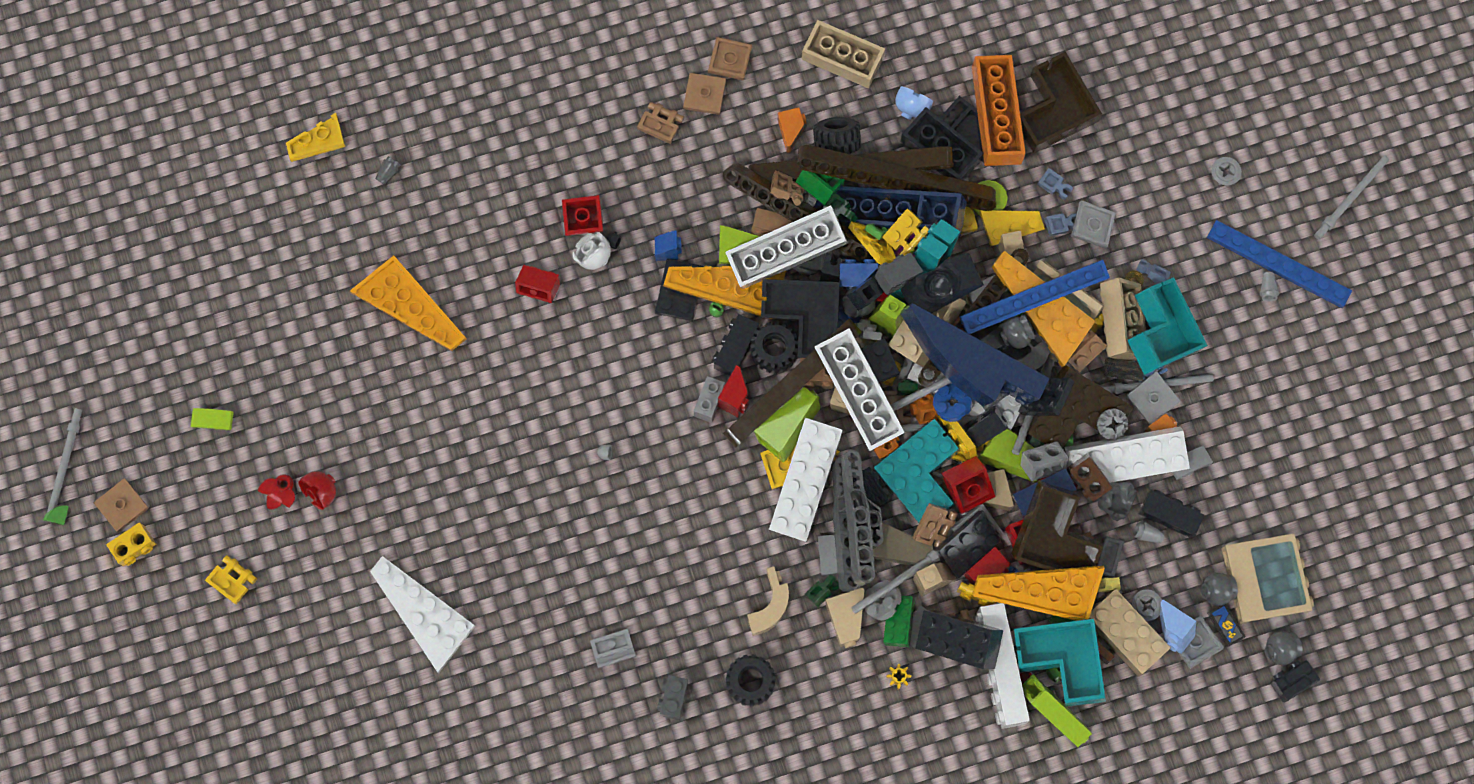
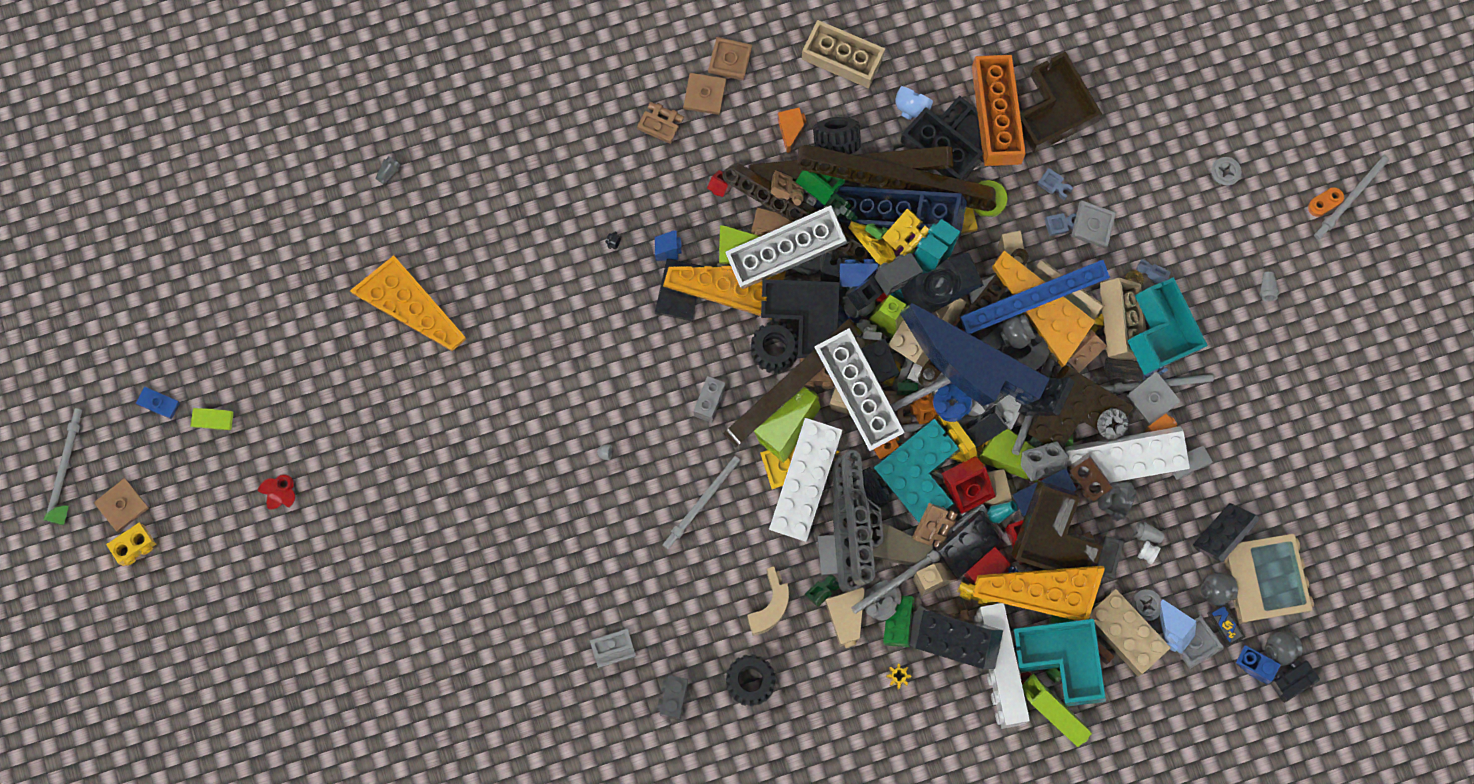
yellow plate [205,555,257,605] -> none
yellow wing [286,113,345,162] -> none
red cylinder [298,471,336,510] -> none
white wing [370,556,475,673] -> none
red brick [515,265,560,303] -> none
red slope [562,195,603,236] -> none
white cylinder [573,232,611,270] -> none
bright green hinge [709,302,724,317] -> none
black brick [712,314,759,376] -> none
red slope [718,365,749,418] -> none
yellow wing [979,210,1045,247] -> none
light yellow piece [1098,577,1121,592] -> none
black brick [1138,490,1205,539] -> none
blue plate [1206,220,1352,308] -> none
none -> blue plate [136,387,180,420]
none -> light grey bar [662,456,741,550]
none -> red plate [707,170,732,197]
none -> teal cone [987,501,1018,523]
none -> white wheel [1137,540,1161,565]
none -> black plate [1193,503,1260,562]
none -> blue slope [1236,645,1281,685]
none -> orange plate [1308,188,1344,217]

